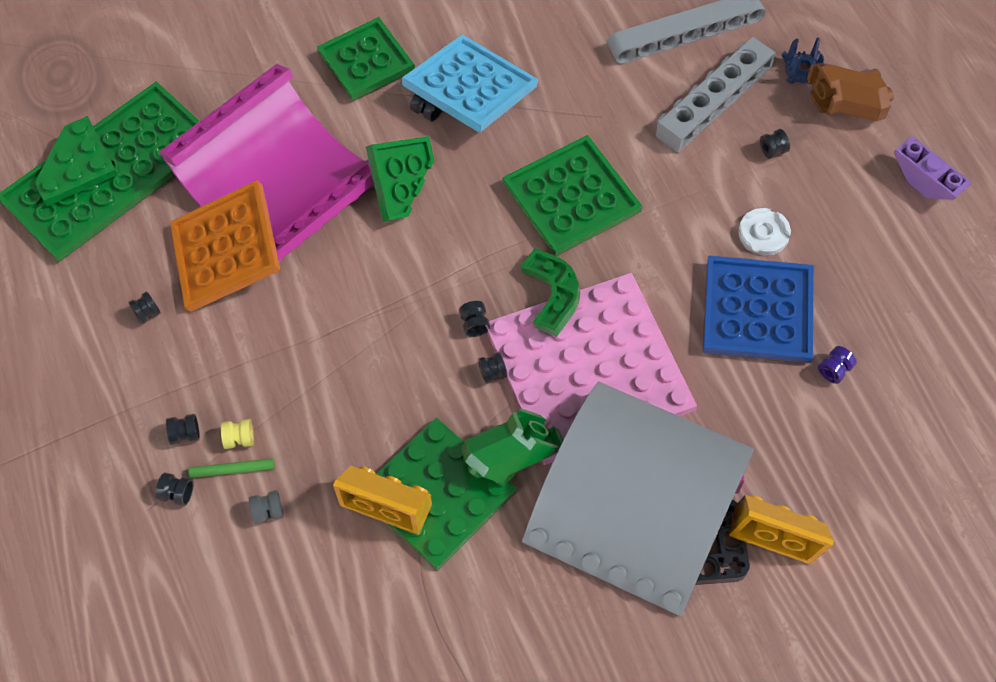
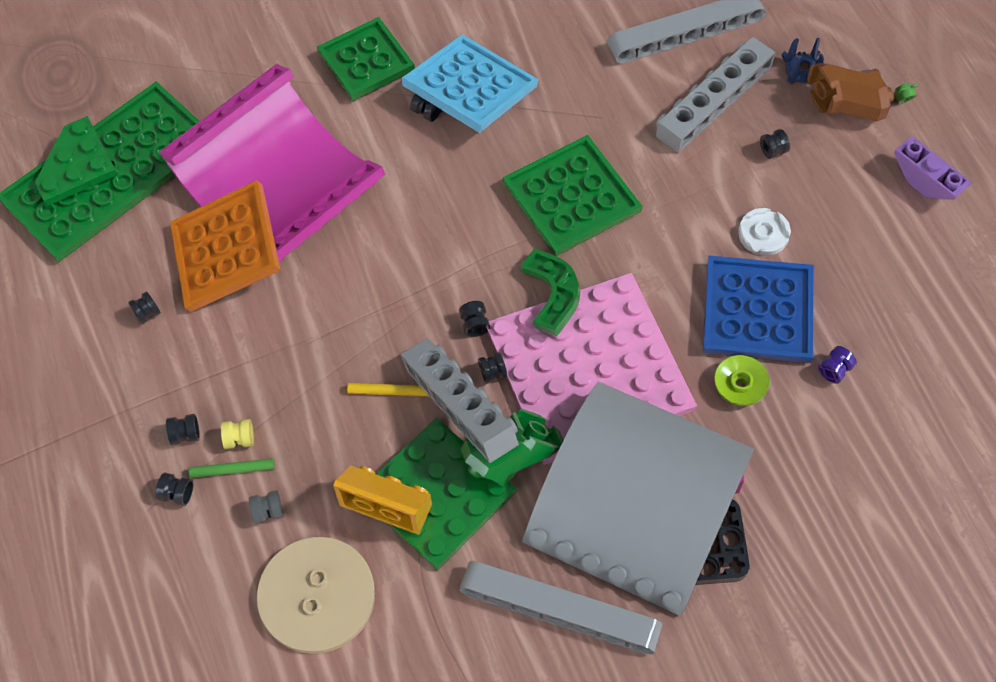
green plate [366,136,435,222] -> none
light orange slope [729,495,834,564] -> none
none -> tan plate [257,537,375,654]
none -> yellow bar [347,383,429,397]
none -> light grey brick [401,338,519,463]
none -> light grey beam [459,561,663,655]
none -> lime dish [714,355,770,406]
none -> bright green plate [893,83,918,104]

